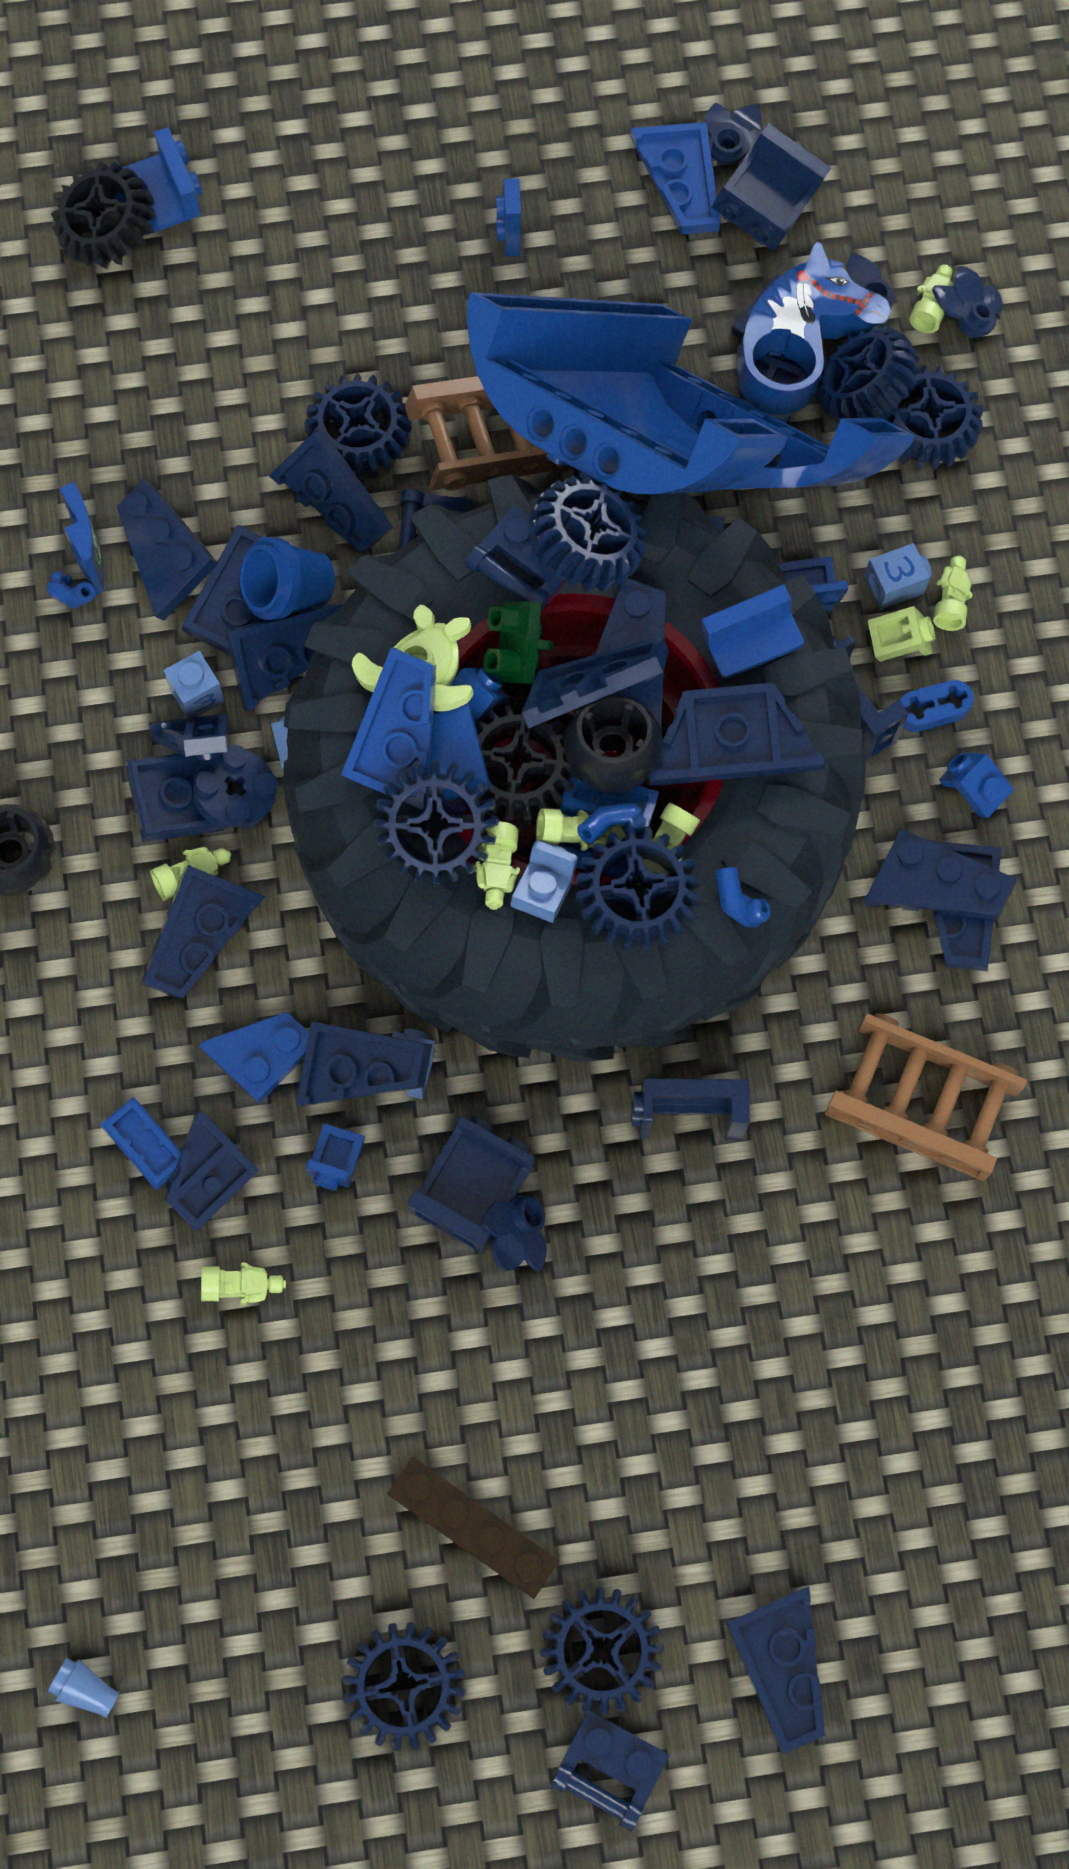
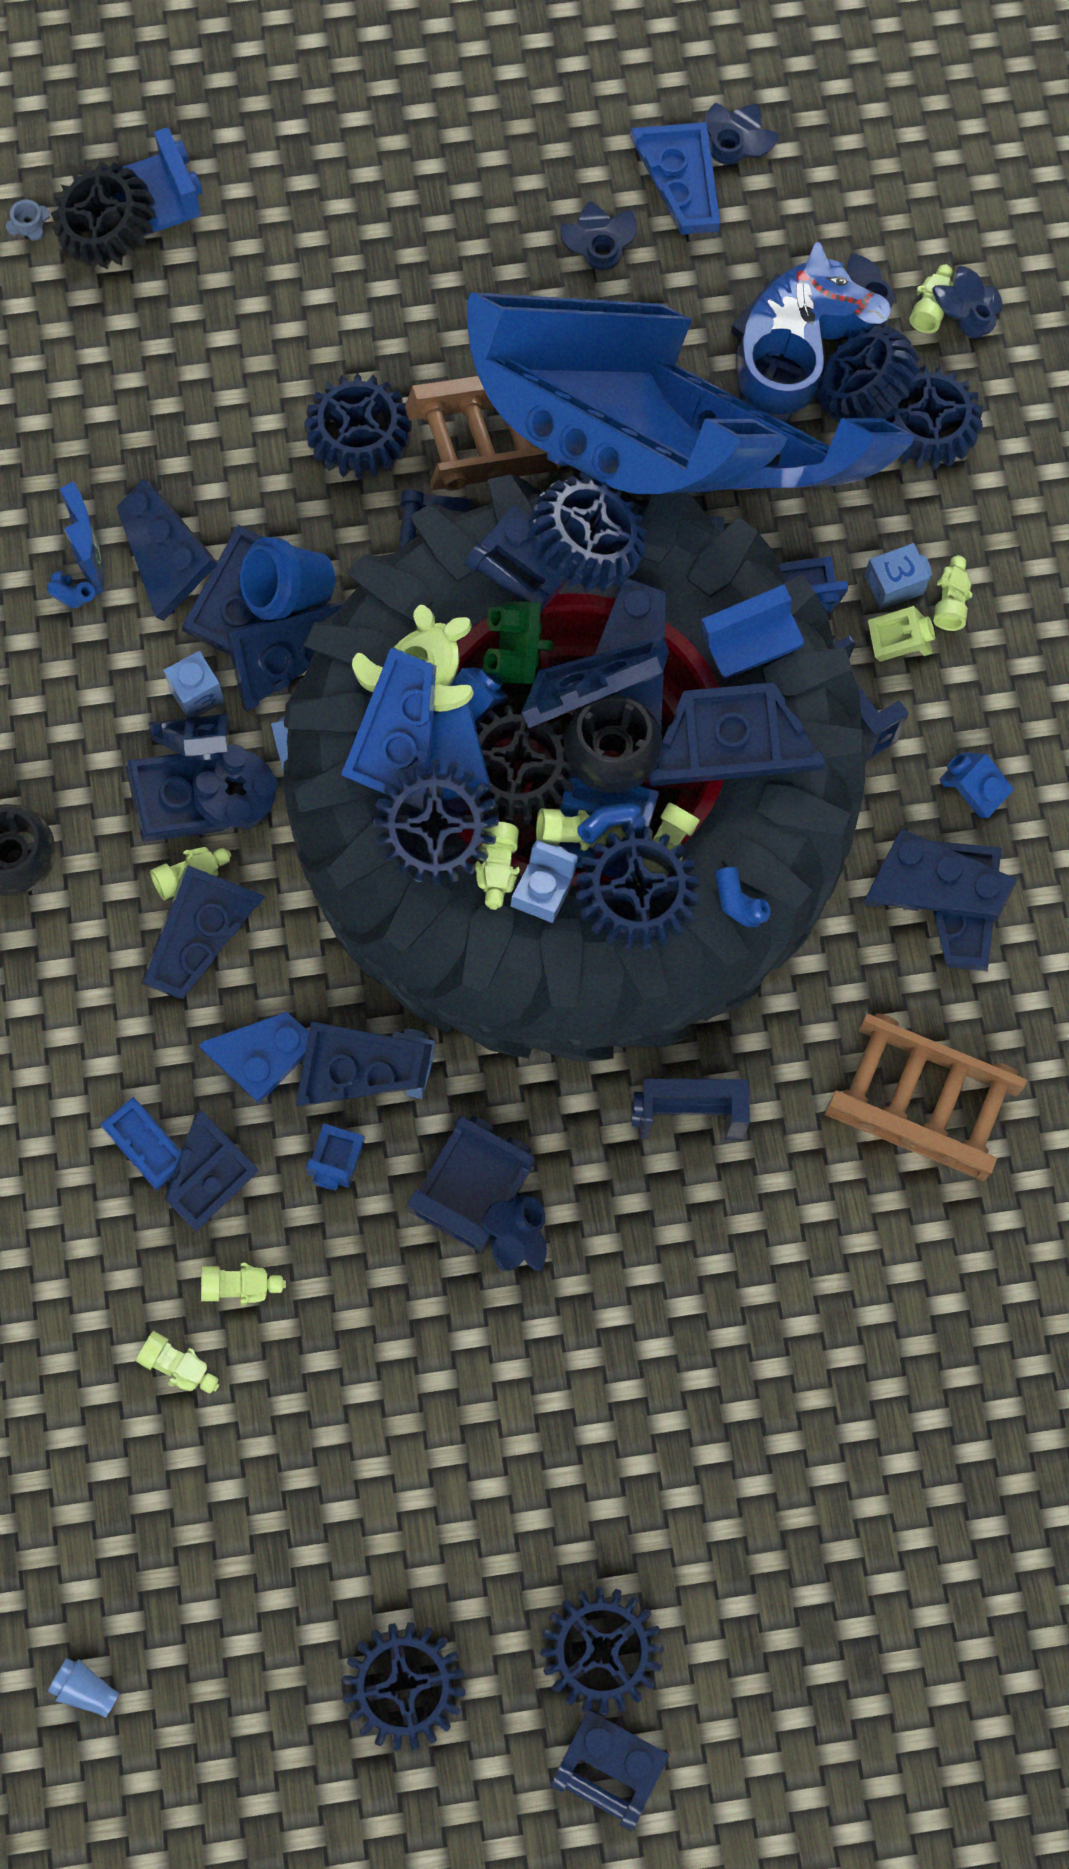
dark blue wing [269,429,394,553] -> none
dark brown plate [387,1457,559,1599] -> none
blue wing [496,179,521,256] -> none
dark blue panel [711,123,831,251] -> none
dark blue wing [726,1586,825,1754] -> none
blue beam [900,680,974,732] -> none
none -> sand blue plate [6,200,50,241]
none -> yellowish green piece [135,1330,219,1394]
none -> dark blue plate [560,201,636,270]

